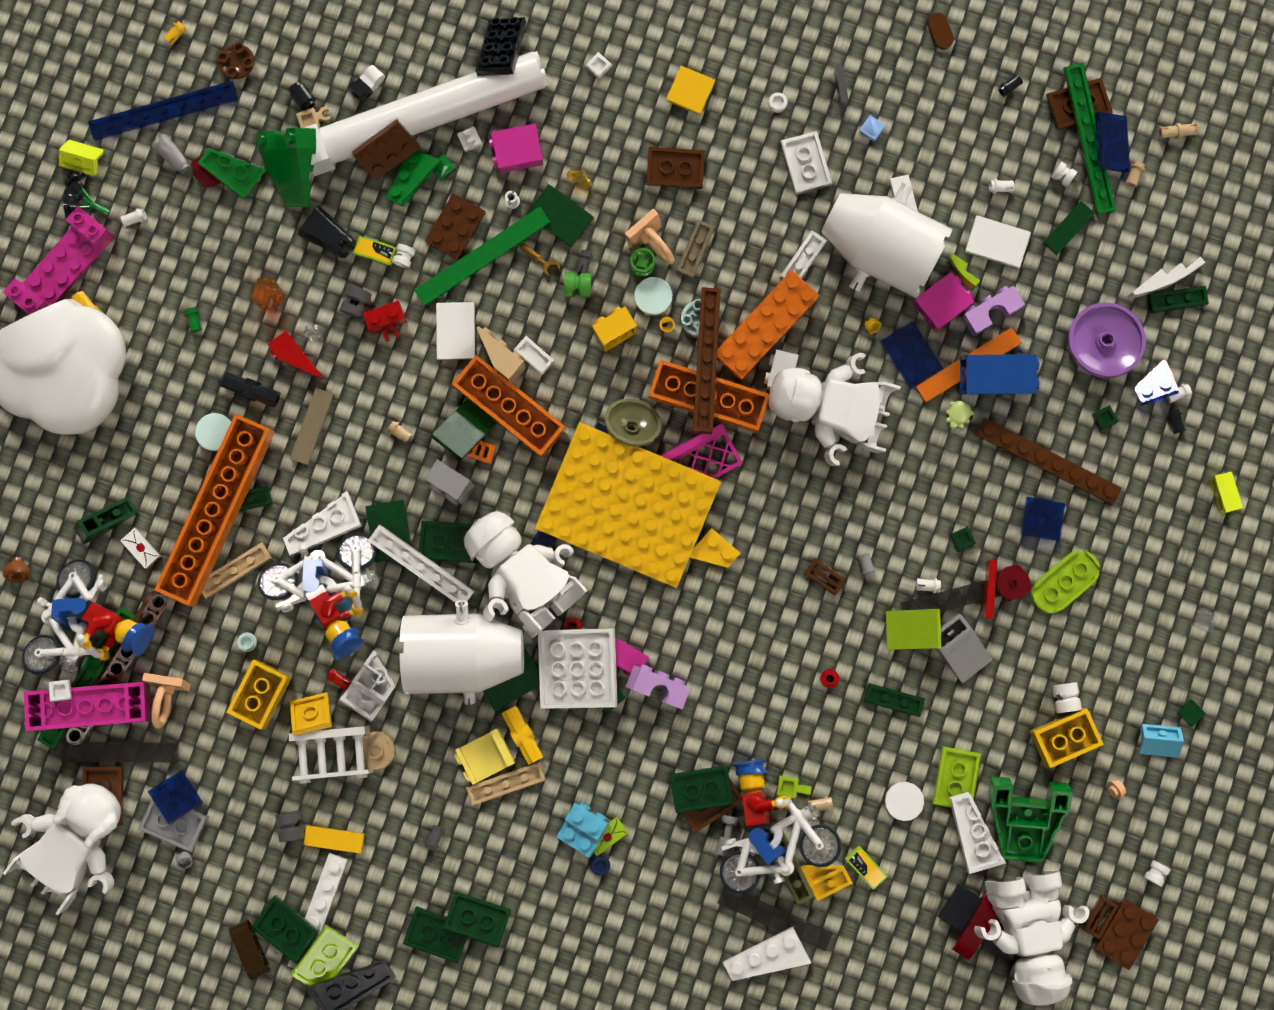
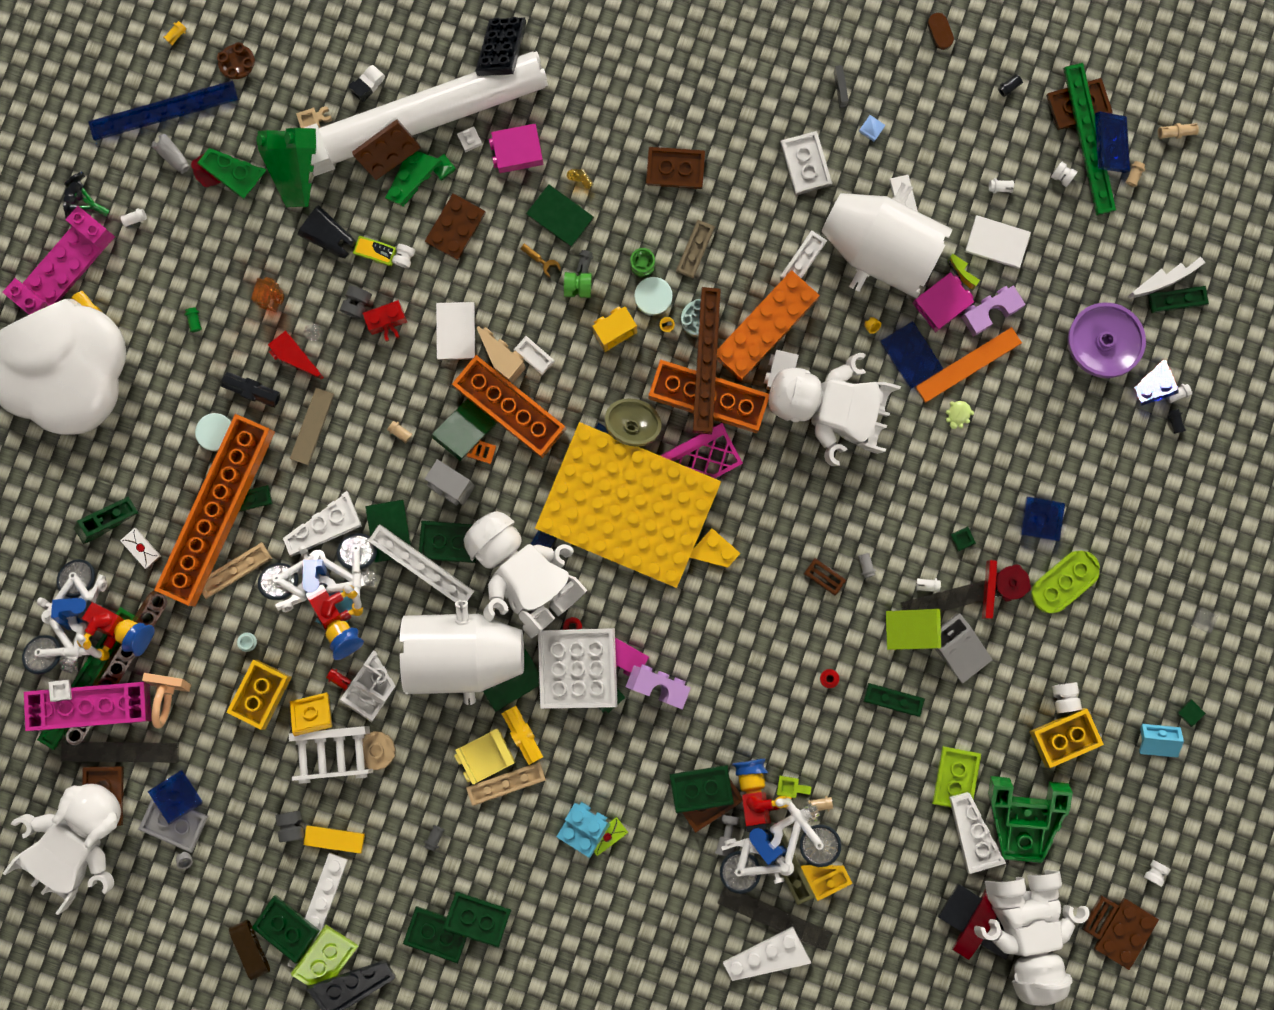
dark orange brick [3,557,31,582] -> none
neon yellow panel [59,140,104,176] -> none
black brick [289,81,316,110] -> none
green tile [414,207,551,307] -> none
white pin [505,191,520,209] -> none
white tile [585,52,612,79] -> none
dark blue tile [591,855,610,876] -> none
light nougat tile [625,208,675,264] -> none
yellow tile [666,66,715,115] -> none
white tile [768,93,787,113] -> none
slope [845,845,888,890] -> none
white tile [885,782,924,821] -> none
blue brick [959,354,1040,395] -> none
reddish brown plate [975,418,1122,505] -> none
dark green tile [1043,201,1095,256] -> none
dark green tile [1092,405,1119,431] -> none
light nougat plate [1108,780,1126,799] -> none
neon yellow panel [1209,472,1243,514] -> none

